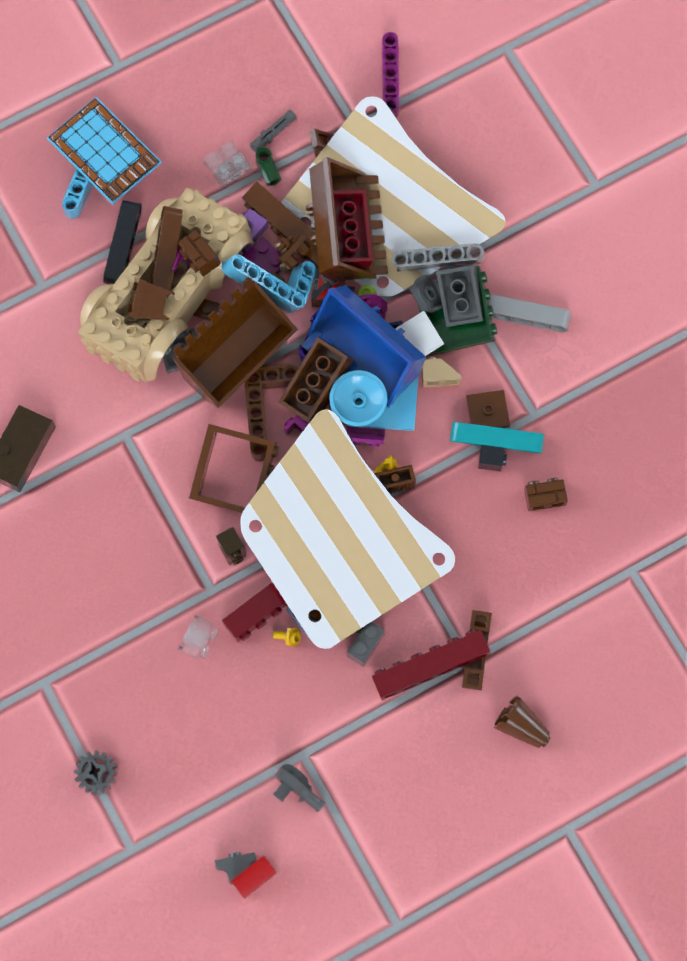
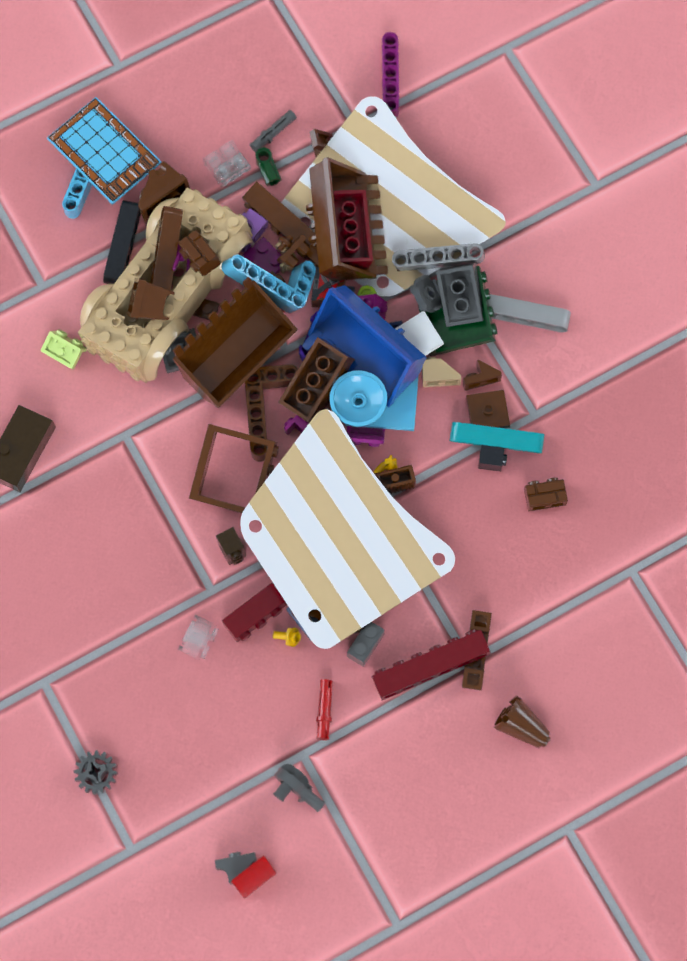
none -> yellowish green bracket [40,329,87,369]
none -> reddish brown piece [138,161,190,226]
none -> red pin [316,679,333,740]
none -> reddish brown slope [463,360,502,391]

